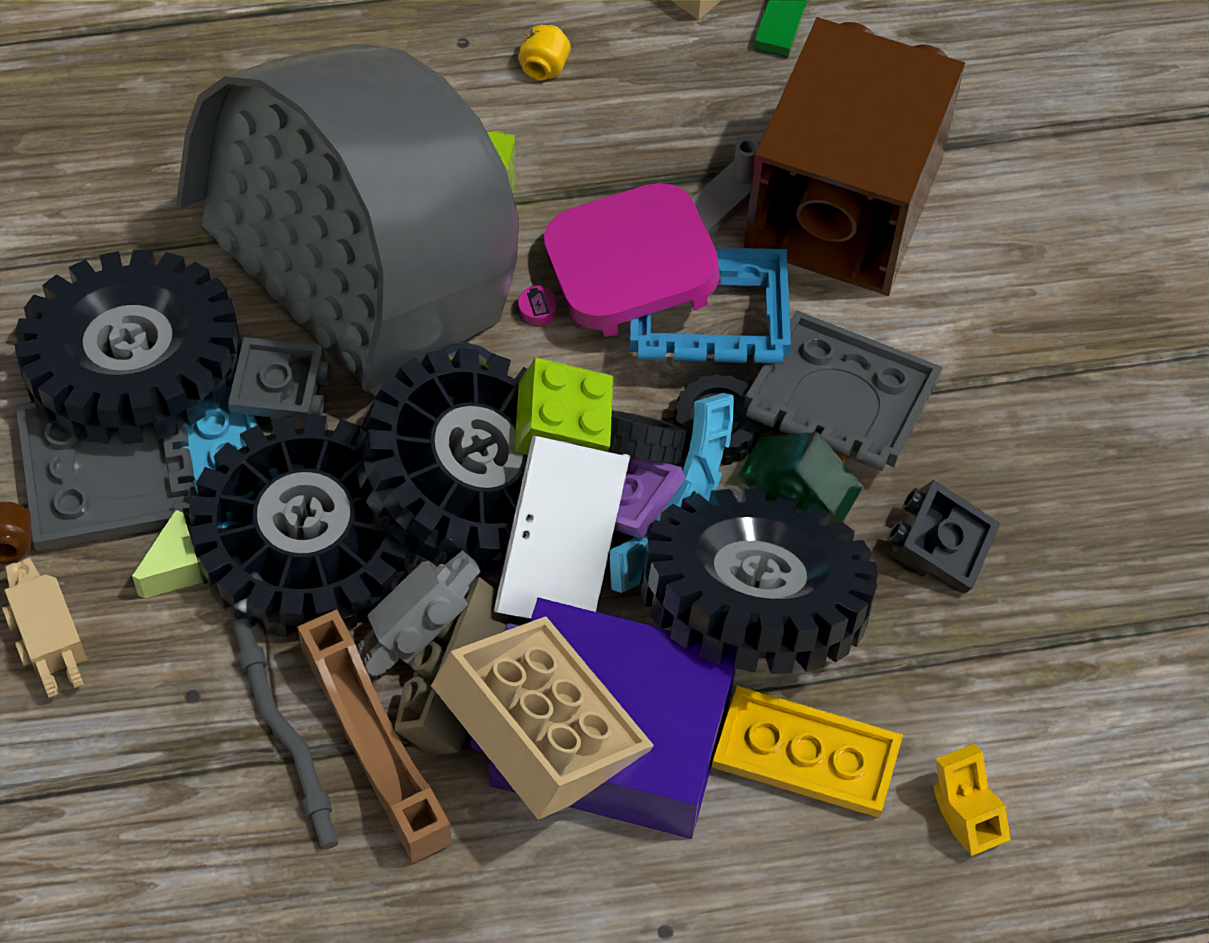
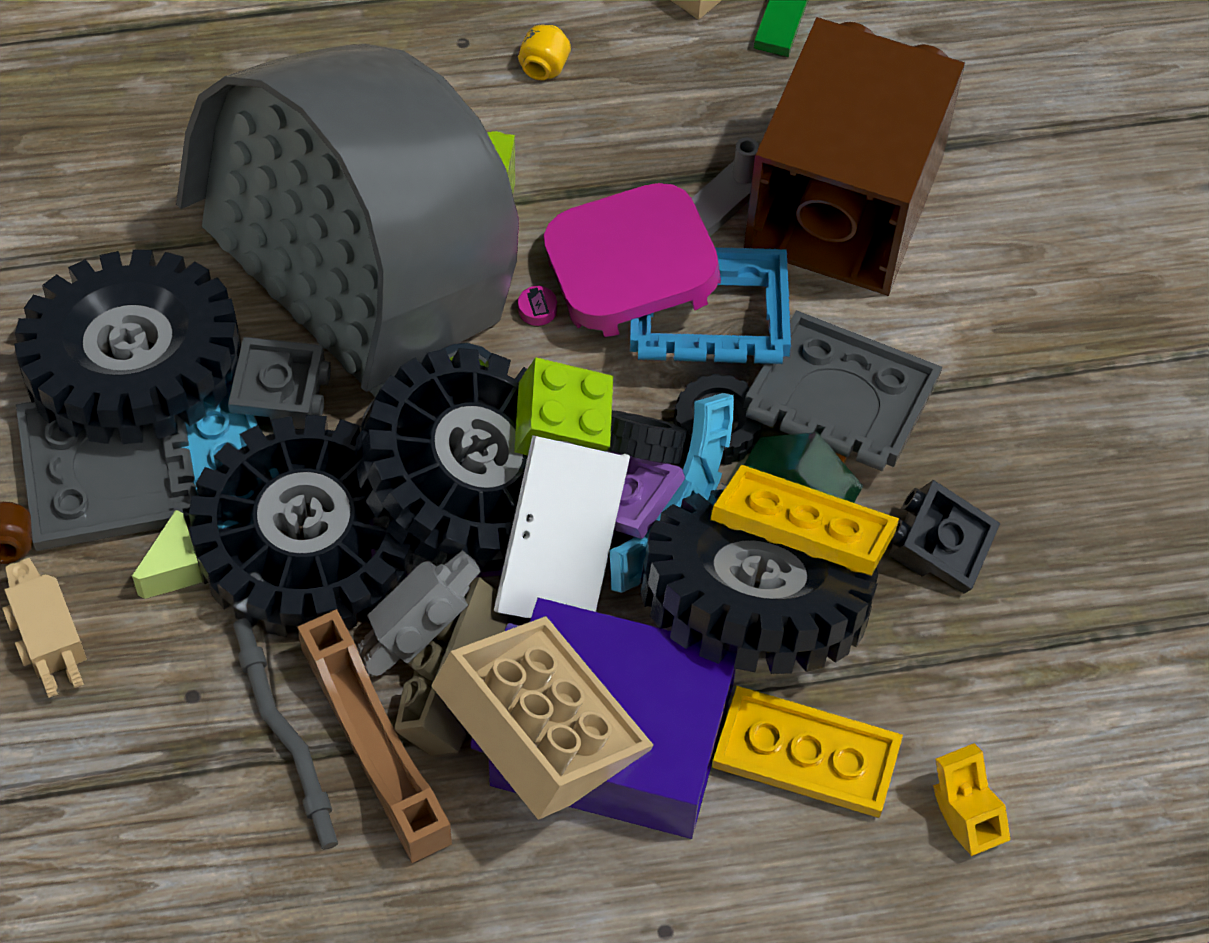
none -> yellow plate [711,464,899,576]

